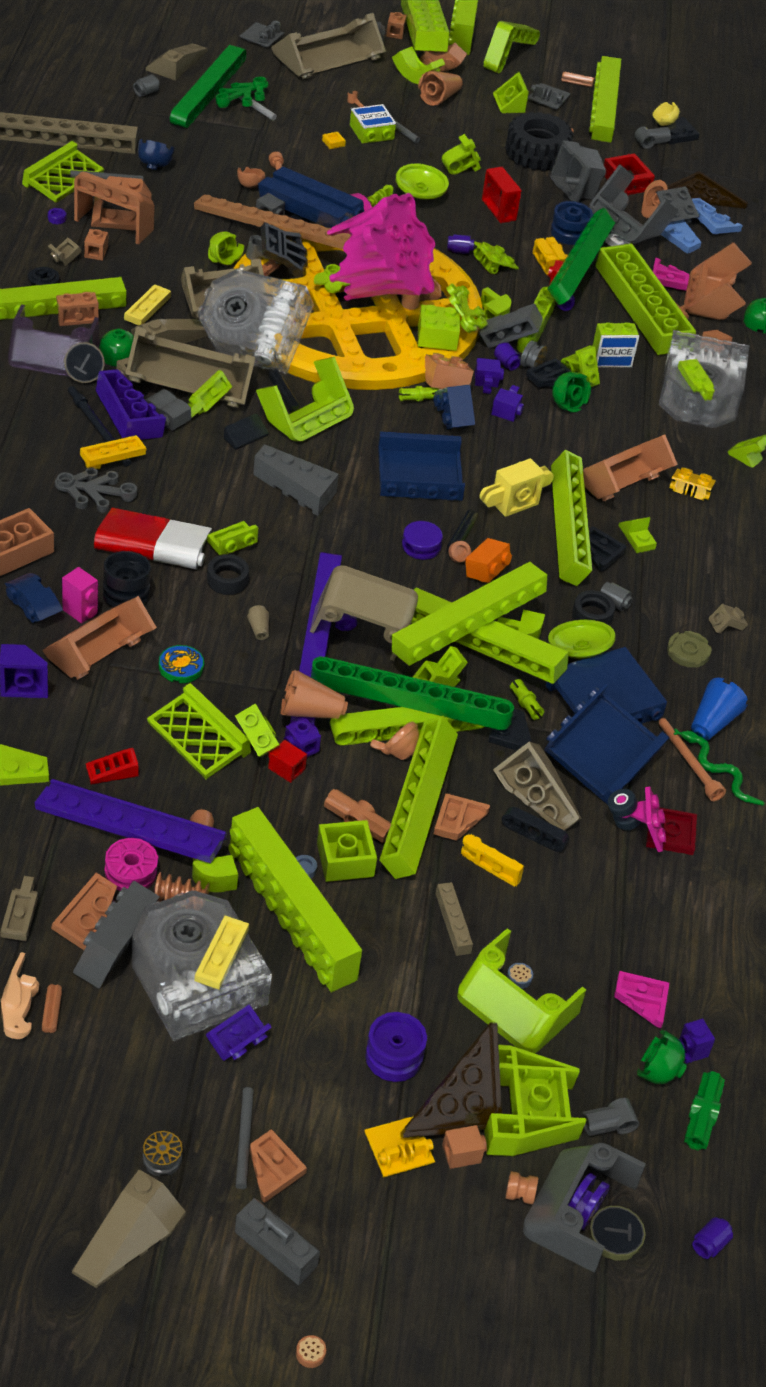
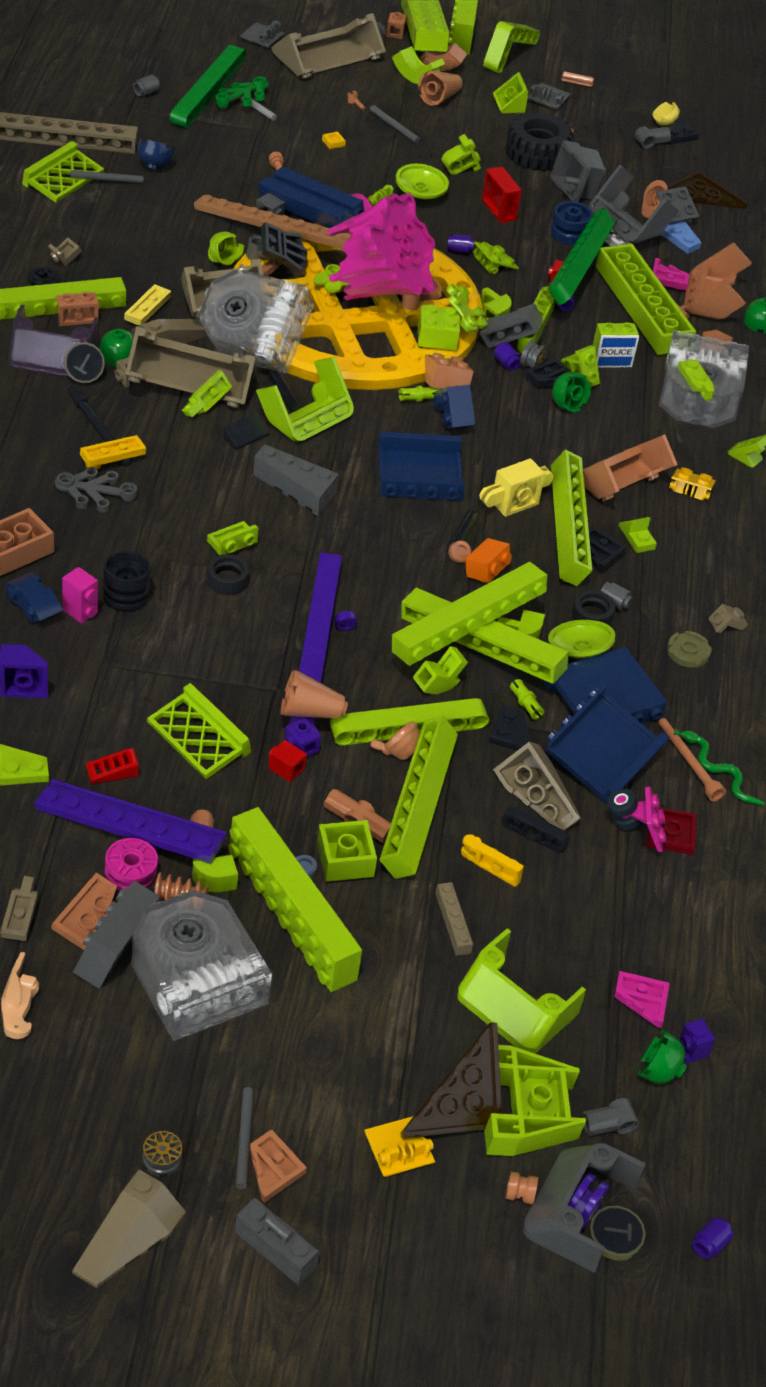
nougat windscreen [42,596,157,680] -> none
nougat axle [42,984,62,1033] -> none
dark purple tile [48,208,66,224] -> none
nougat windscreen [74,172,154,245] -> none
nougat brick [84,229,108,261] -> none
nougat wedge [91,176,152,230] -> none
door [94,508,212,570] -> none
dark purple wedge [96,369,166,440] -> none
dark grey brick [145,389,191,430] -> none
dark tan wedge [146,43,208,81] -> none
tile [159,645,204,683] -> none
light yellow plate [194,916,249,990] -> none
dark purple bracket [205,1004,272,1061] -> none
lime pin [235,704,280,757] -> none
nougat hair [237,167,265,188] -> none
dark tan cone [247,605,269,640] -> none
tile [296,1335,326,1368] -> none
dark tan windscreen [310,565,418,661] -> none
green beam [311,656,514,730] -> none
piece [350,104,396,144] -> none
dark purple wheel [365,1012,427,1082] -> none
dark purple head [402,521,443,560] -> none
nougat wing [434,793,490,841] -> none
nougat brick [442,1125,487,1169] -> none
dark purple brick [474,358,504,394] -> none
dark purple brick [491,385,524,422] -> none
tile [507,963,533,989] -> none
yellow brick [532,237,568,275] -> none
lime brick [589,56,621,142] -> none
red window [604,153,655,195] -> none
green piece [684,1071,725,1150] -> none
blue cone [691,678,748,740] -> none
medium blue wing [692,198,743,234] -> none

